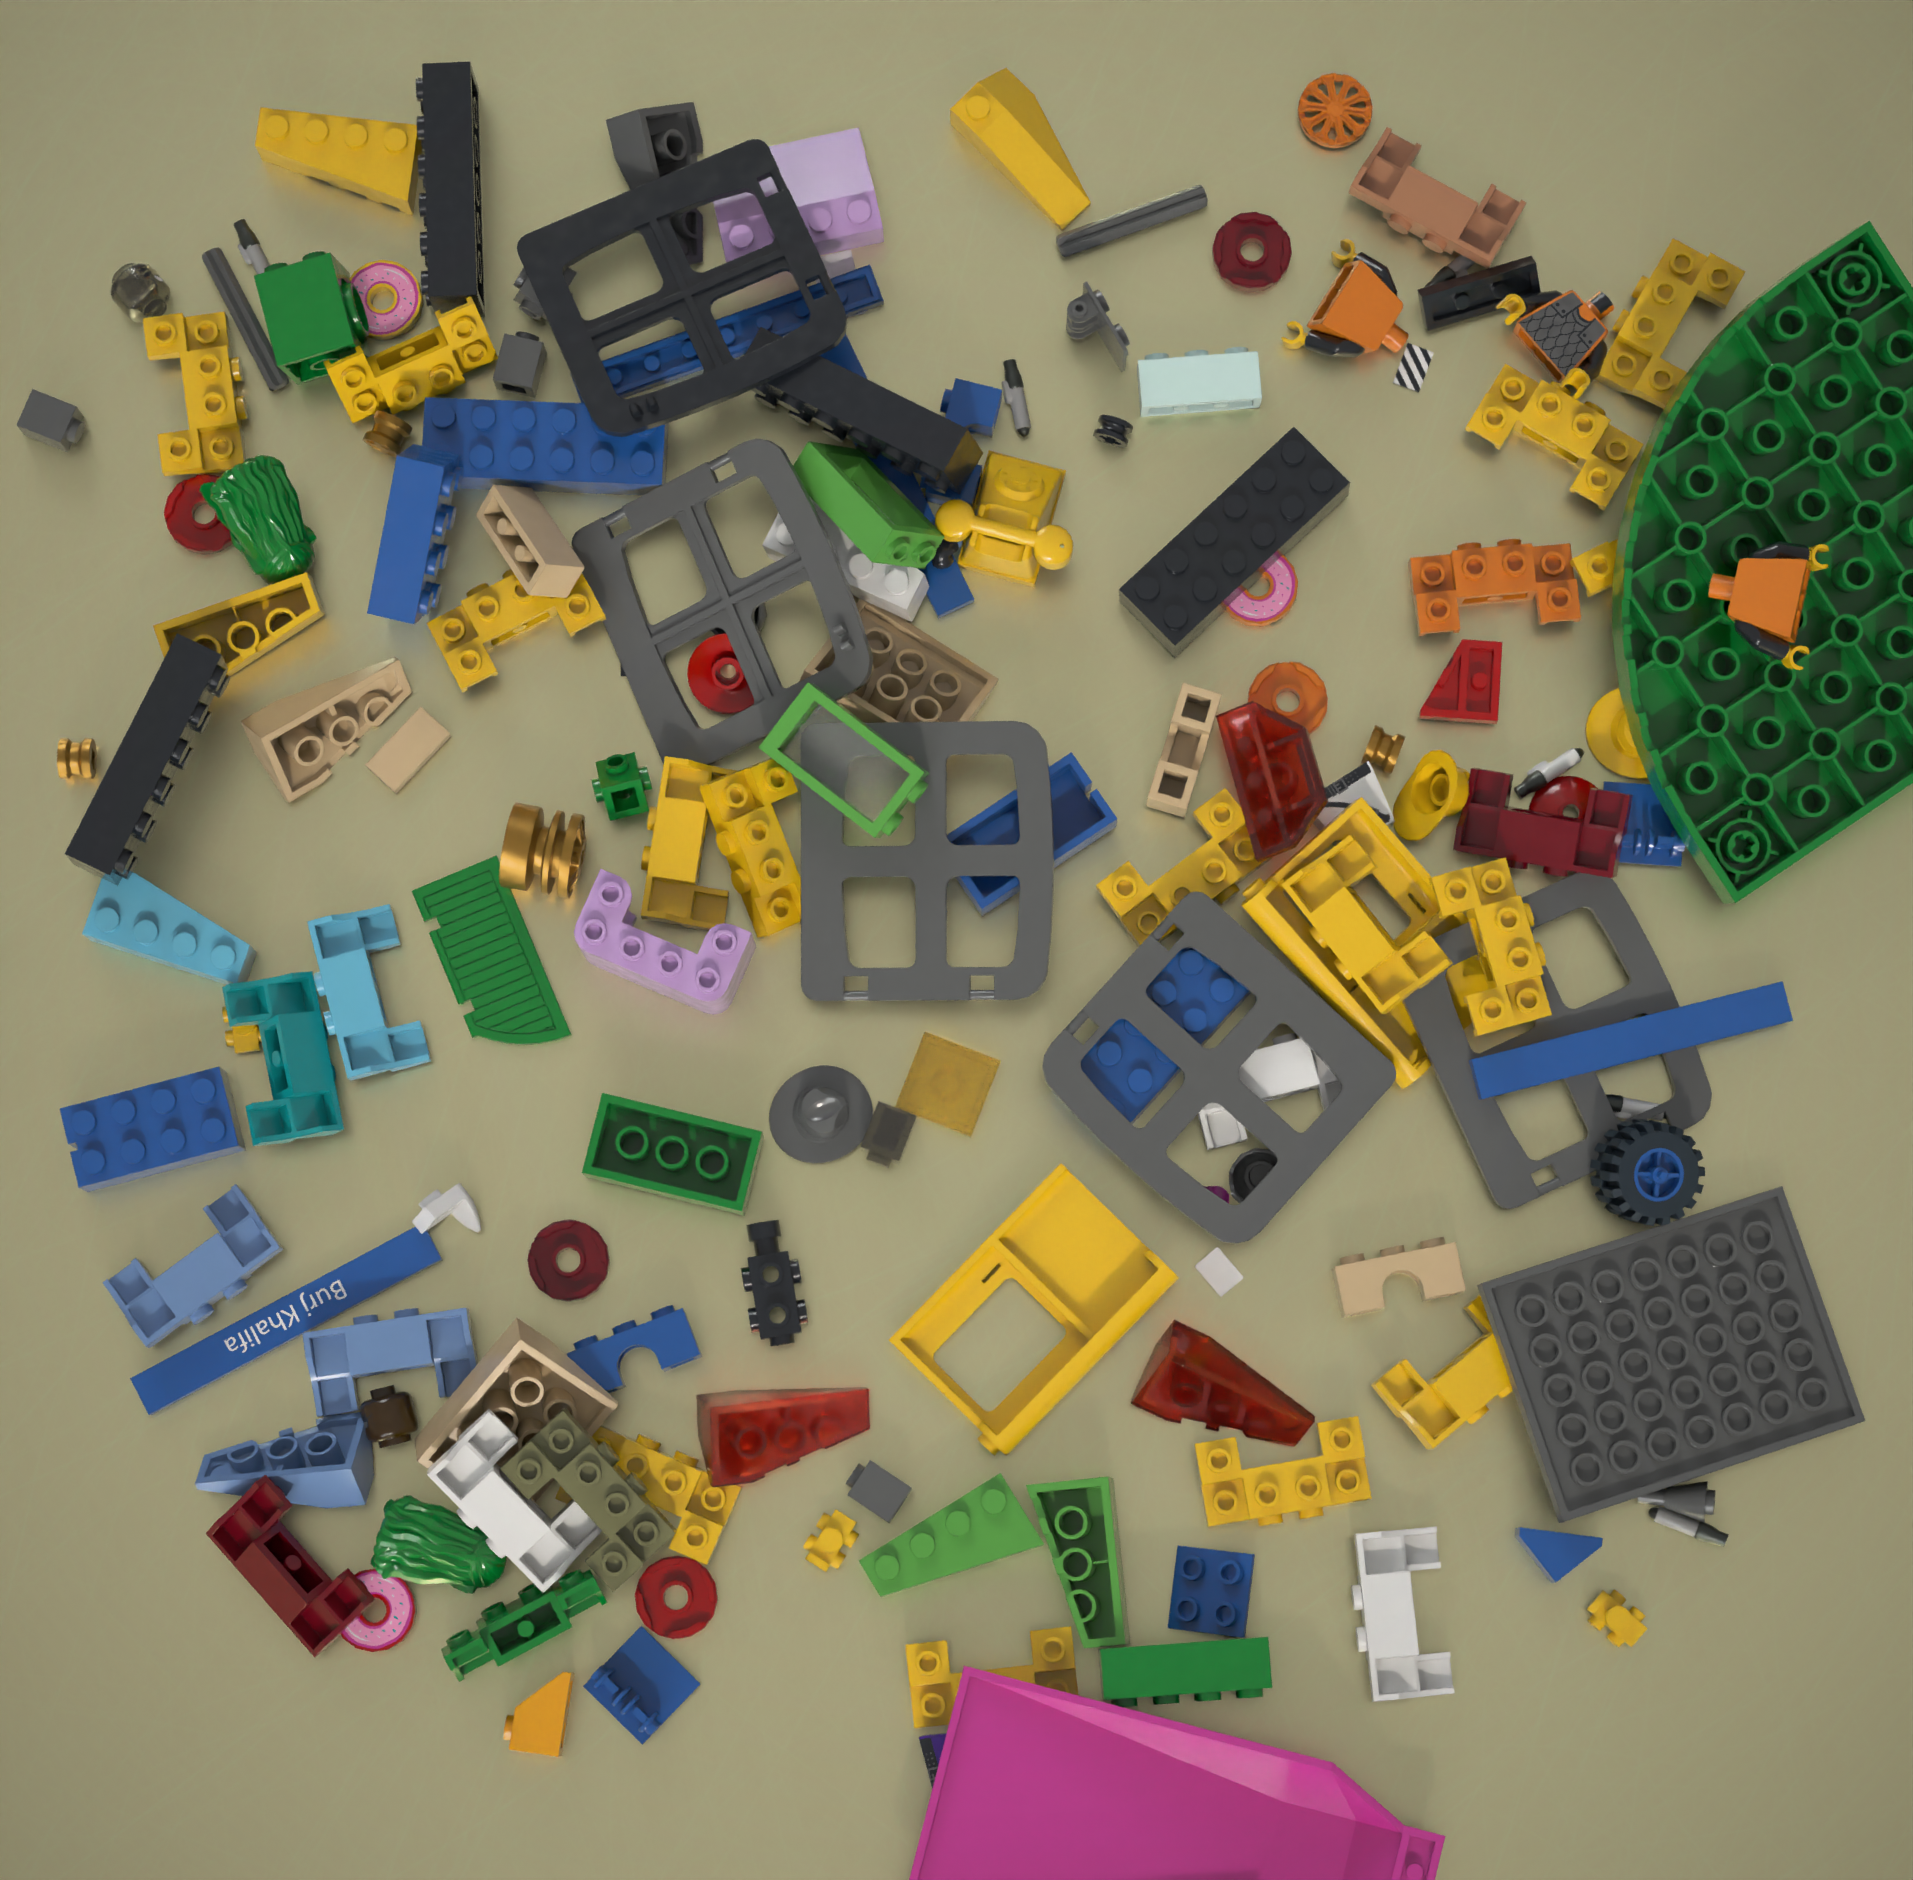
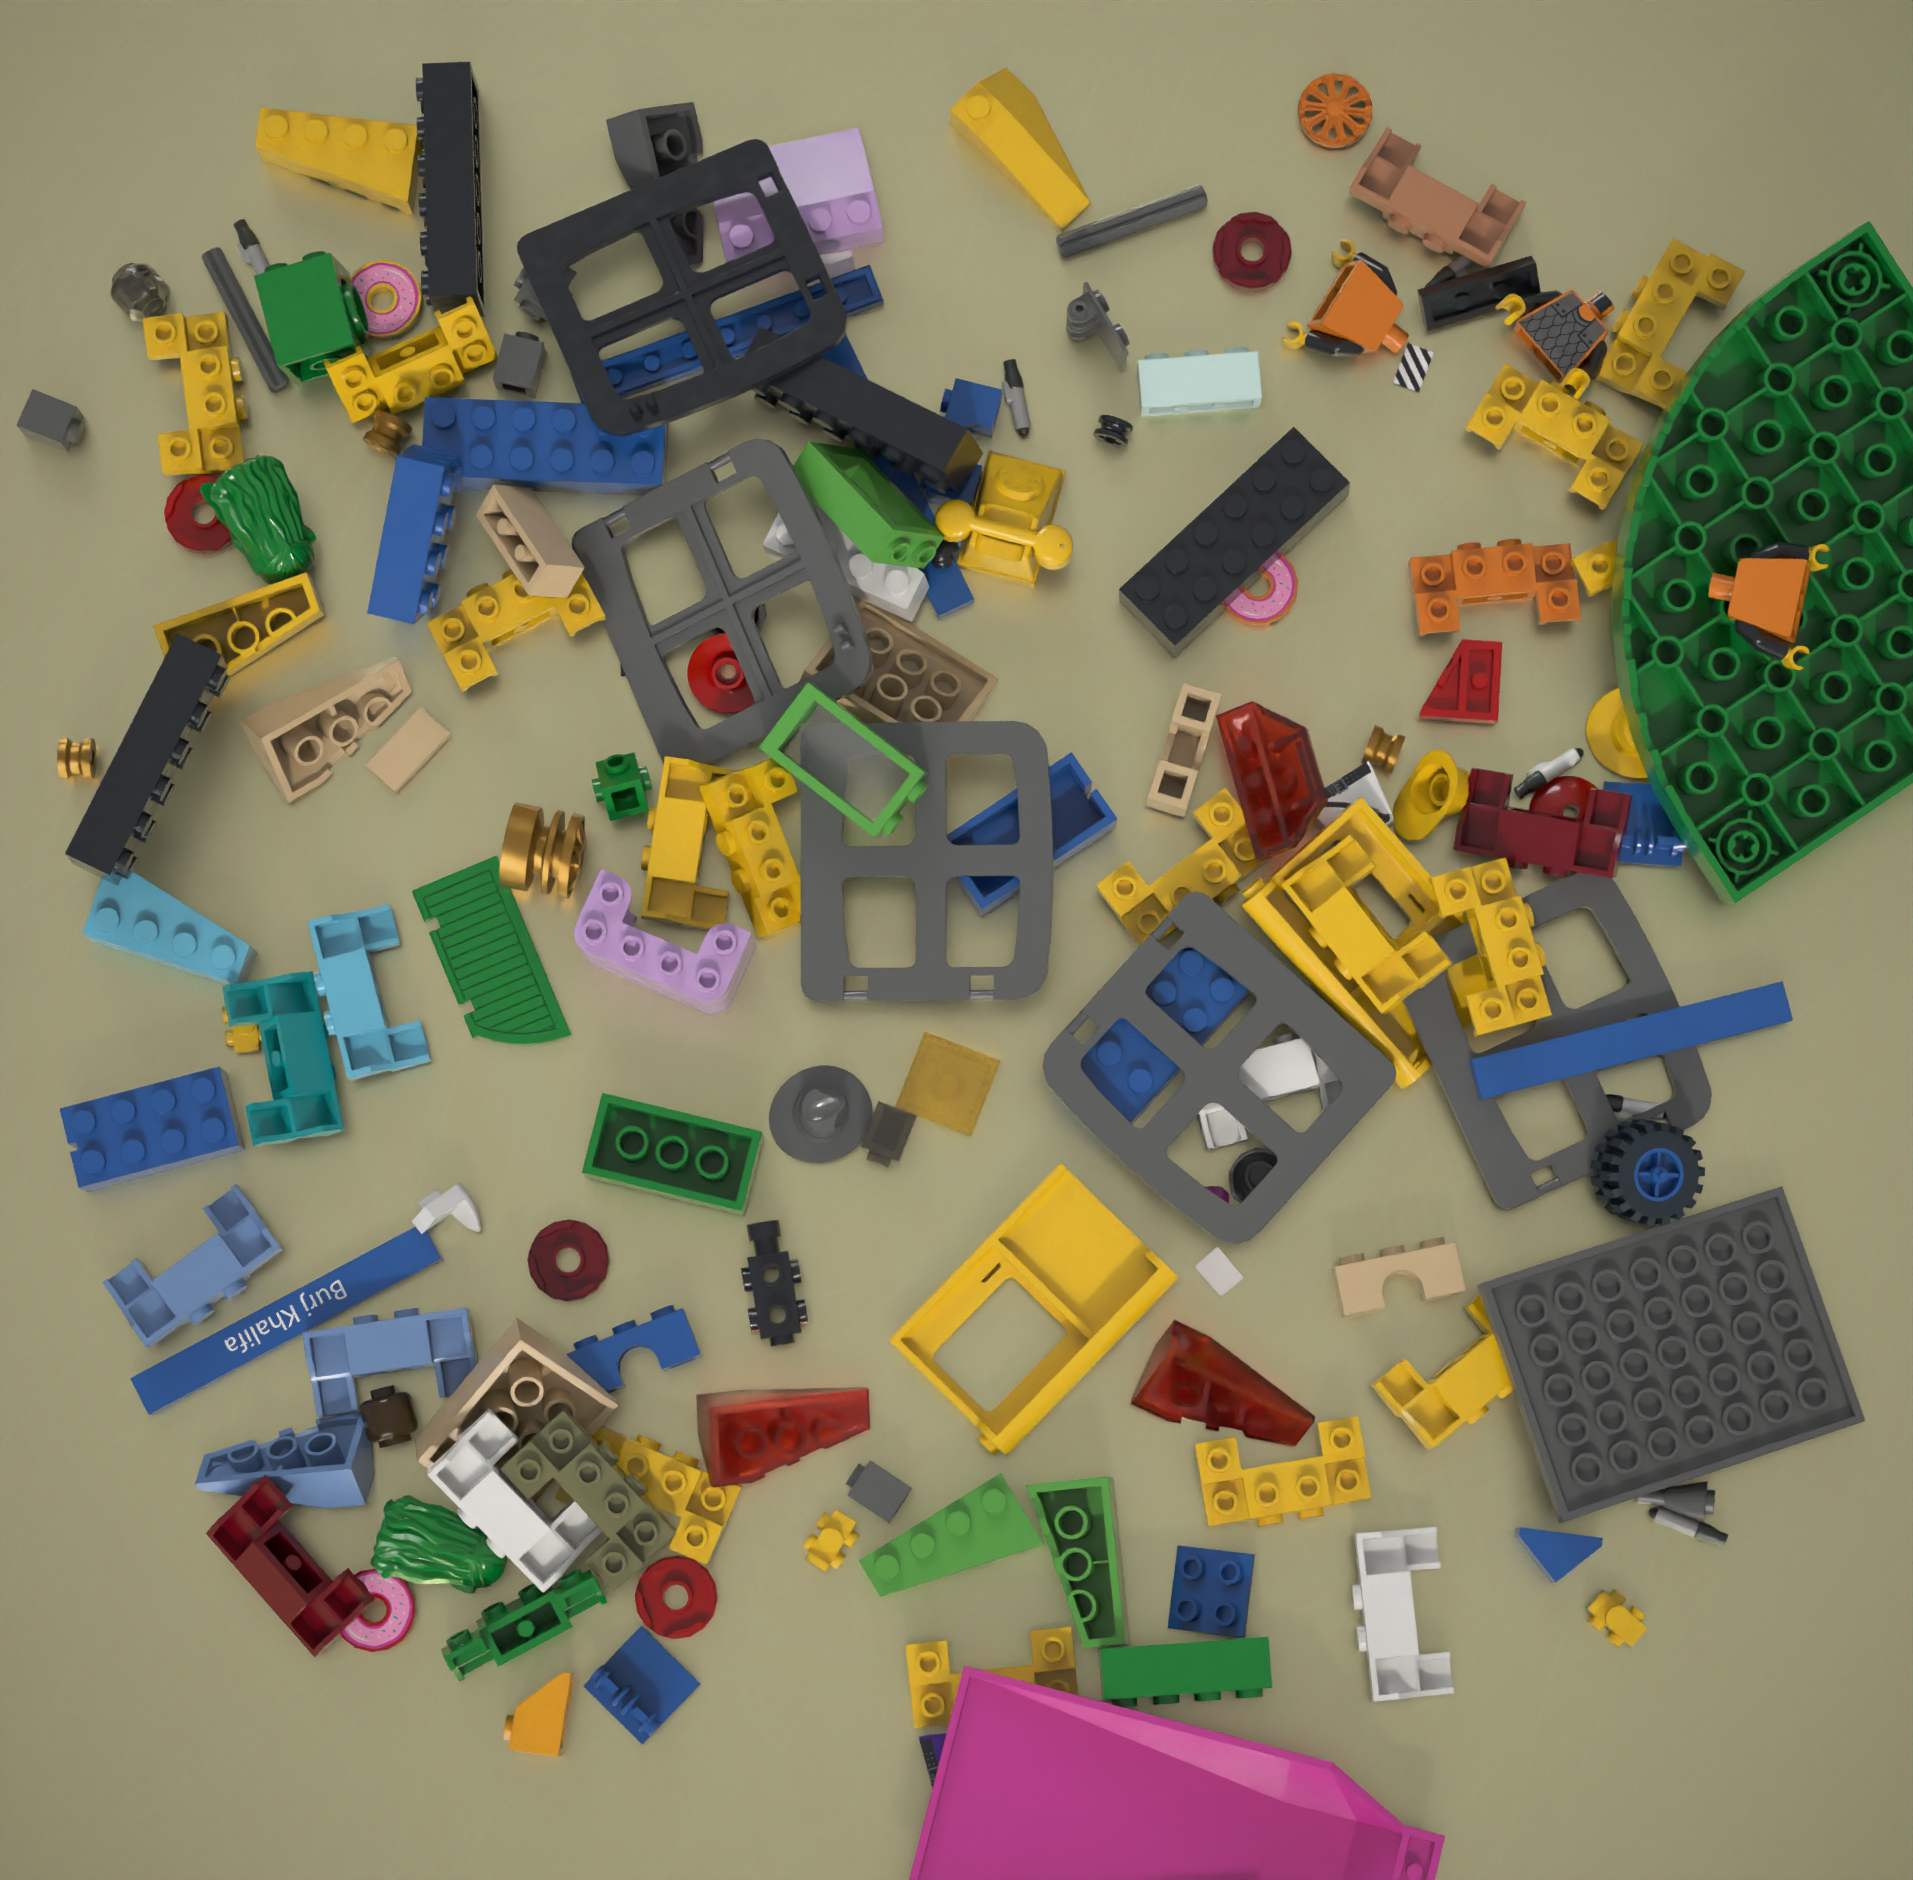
orange tile [1247,661,1328,742] -> none

